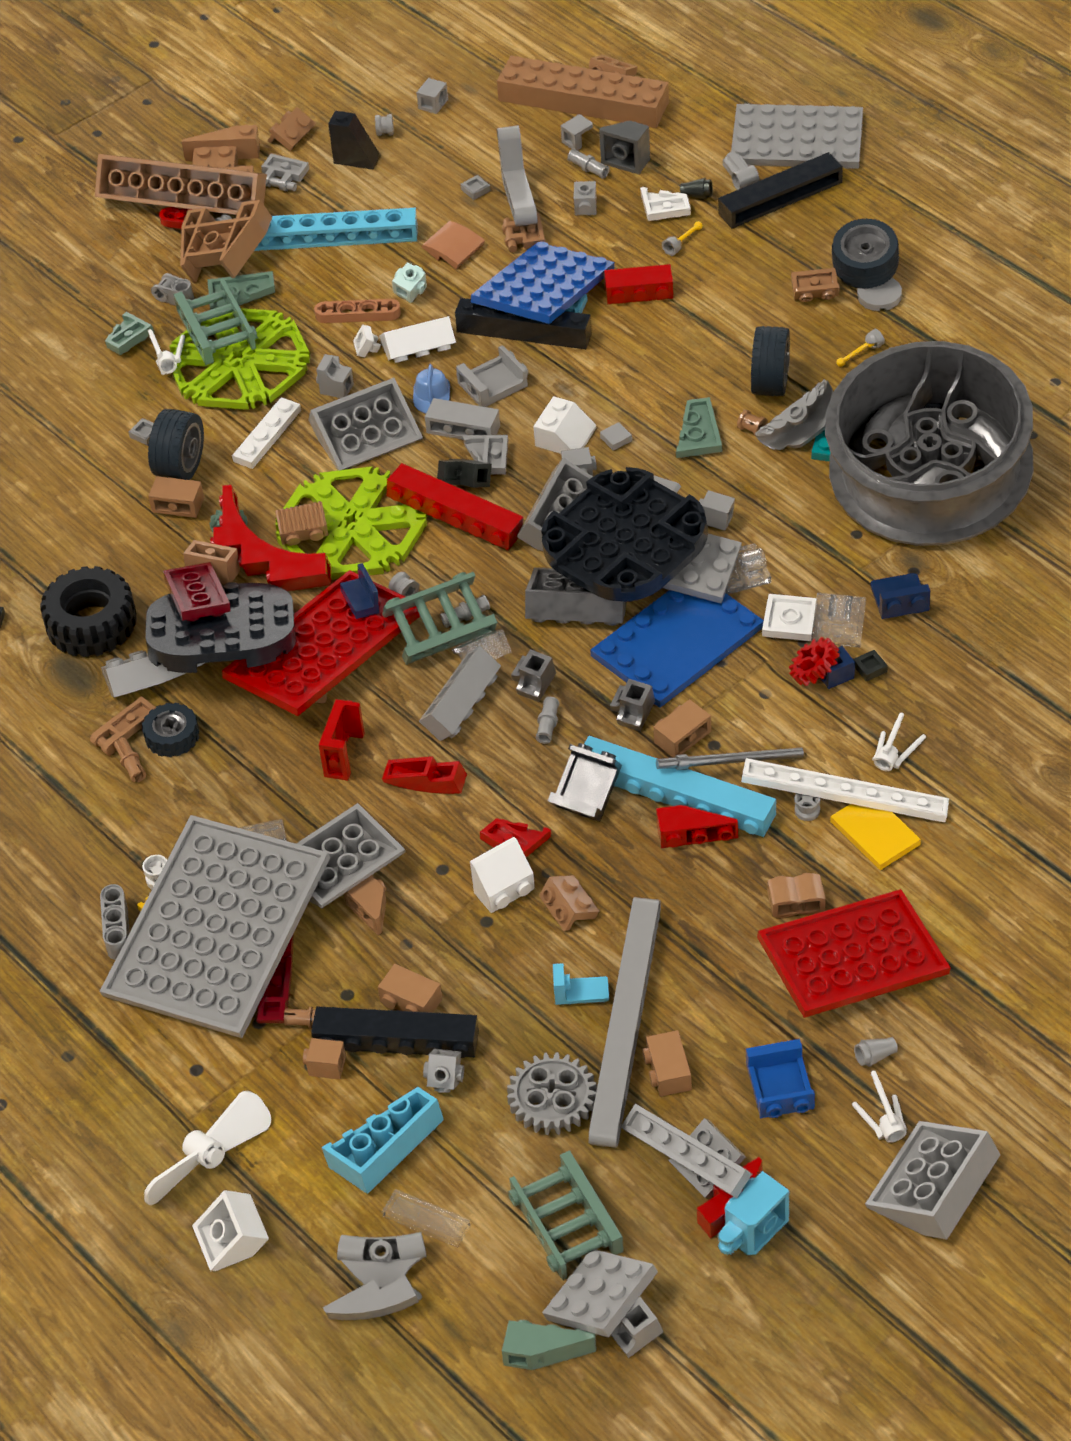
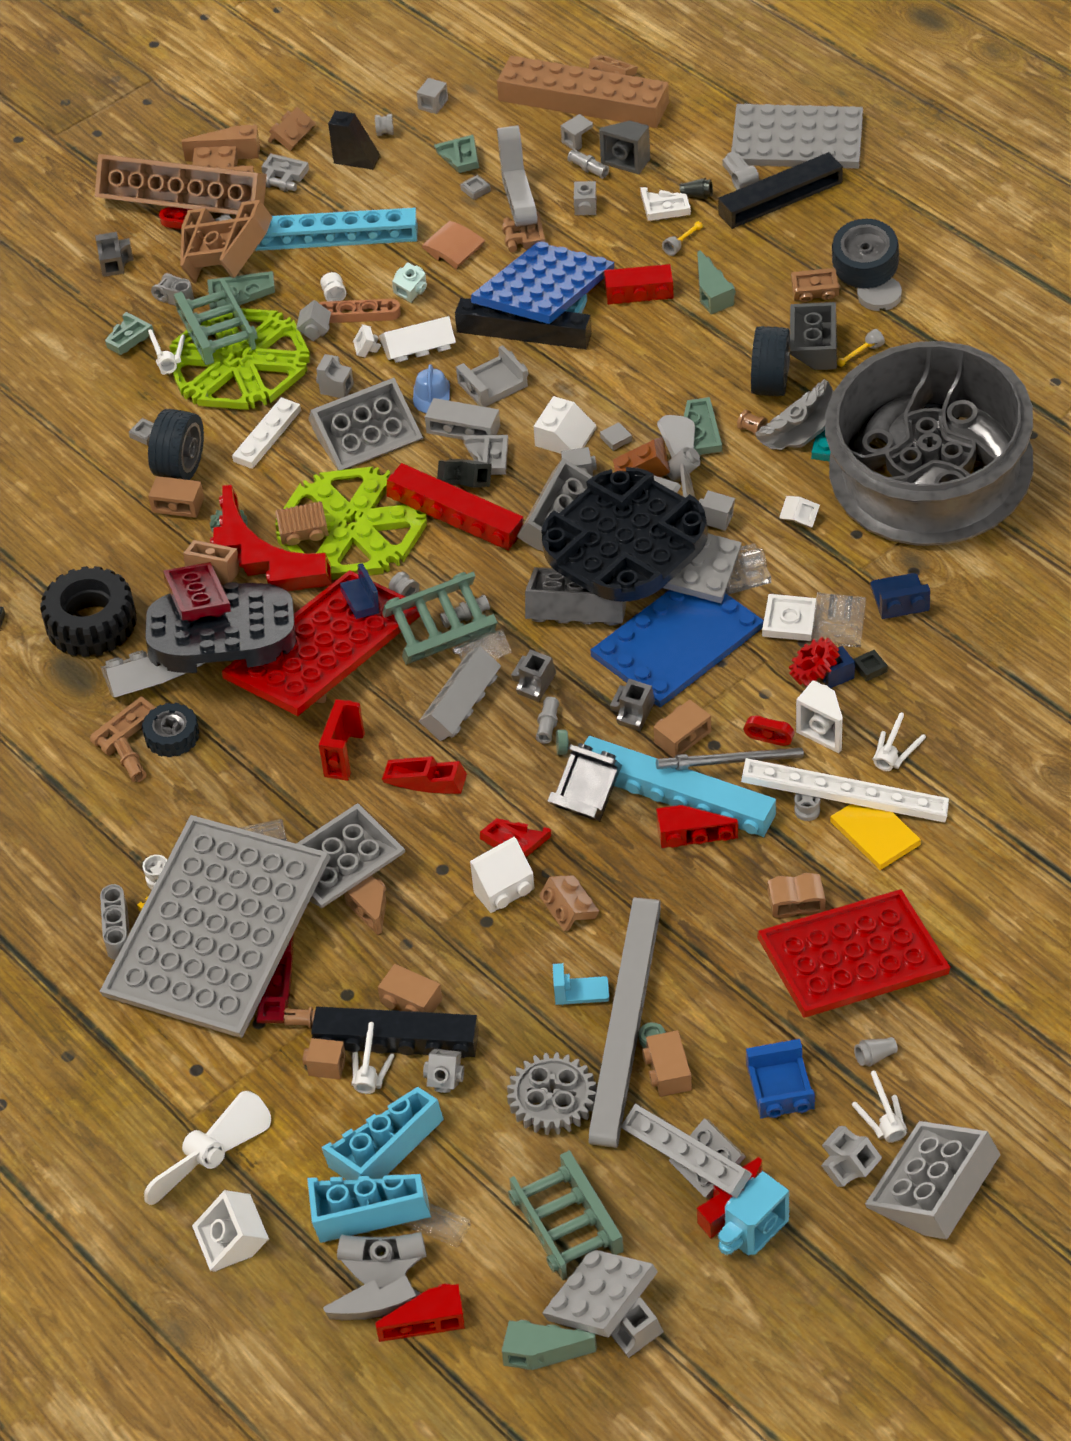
none -> flat silver brick [95,232,133,277]
none -> light grey brick [296,300,331,341]
none -> medium azure wedge [307,1174,431,1243]
none -> white wheel [320,272,346,301]
none -> white plant [351,1022,395,1094]
none -> red slope [375,1283,465,1342]
none -> sand green wing [434,135,480,173]
none -> sand green tile [556,730,568,755]
none -> dark orange slope [613,437,670,477]
none -> sand green tile [638,1022,666,1048]
none -> light grey piece [657,415,700,498]
none -> sand green slope [698,250,736,314]
none -> red plate [743,716,795,746]
none -> white panel [780,496,820,527]
none -> dark grey slope [790,302,837,370]
none -> white slope [796,680,843,753]
none -> light grey brick [821,1126,882,1187]

